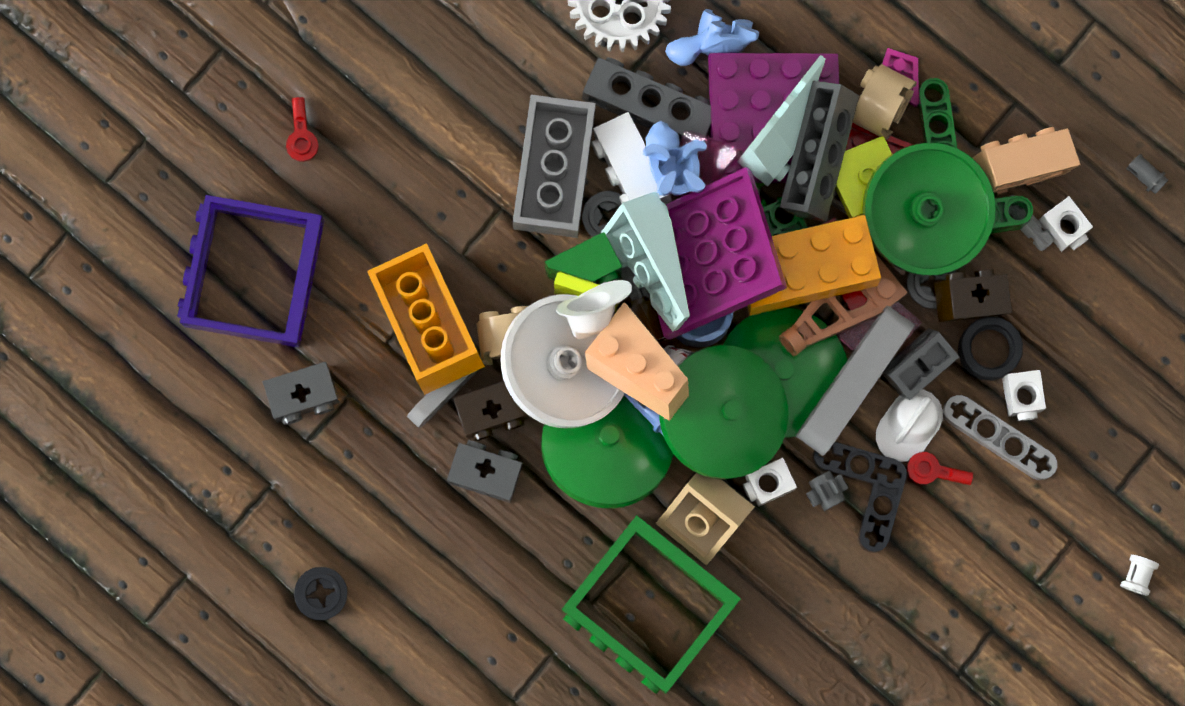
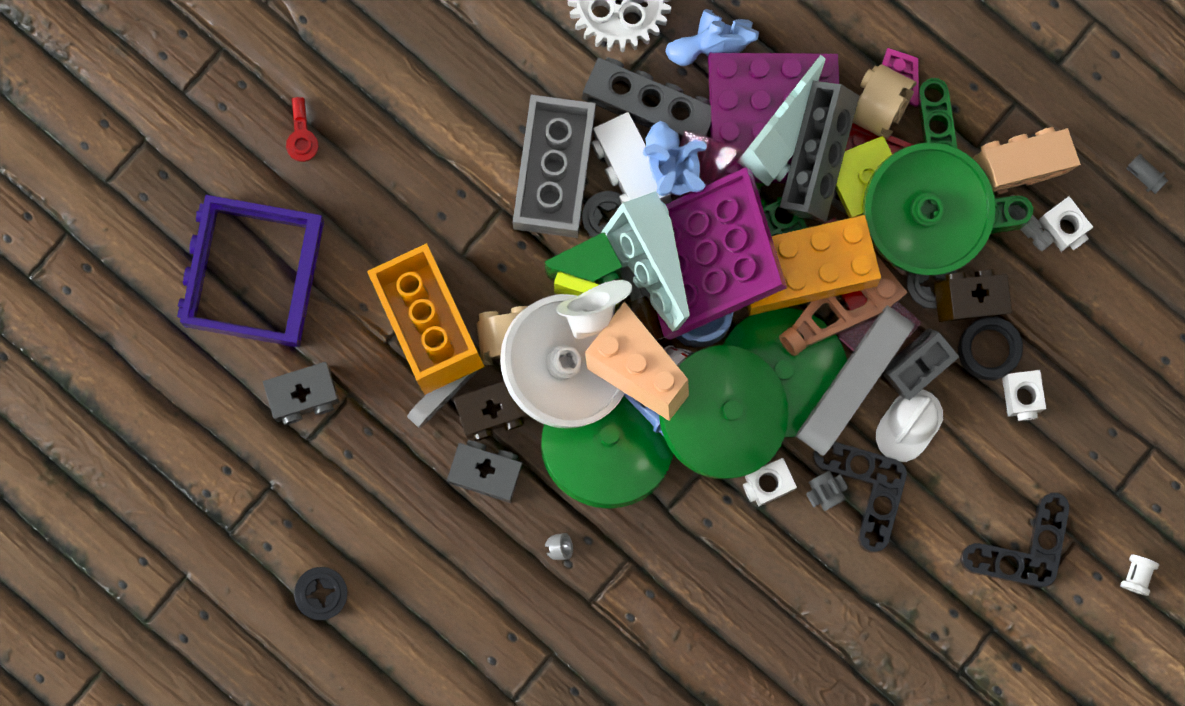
green window [562,515,741,695] -> none
tan slope [656,473,755,566] -> none
red plate [907,452,973,485] -> none
light grey beam [943,395,1057,480] -> none
none -> light grey hinge [545,533,573,561]
none -> black beam [960,493,1069,588]

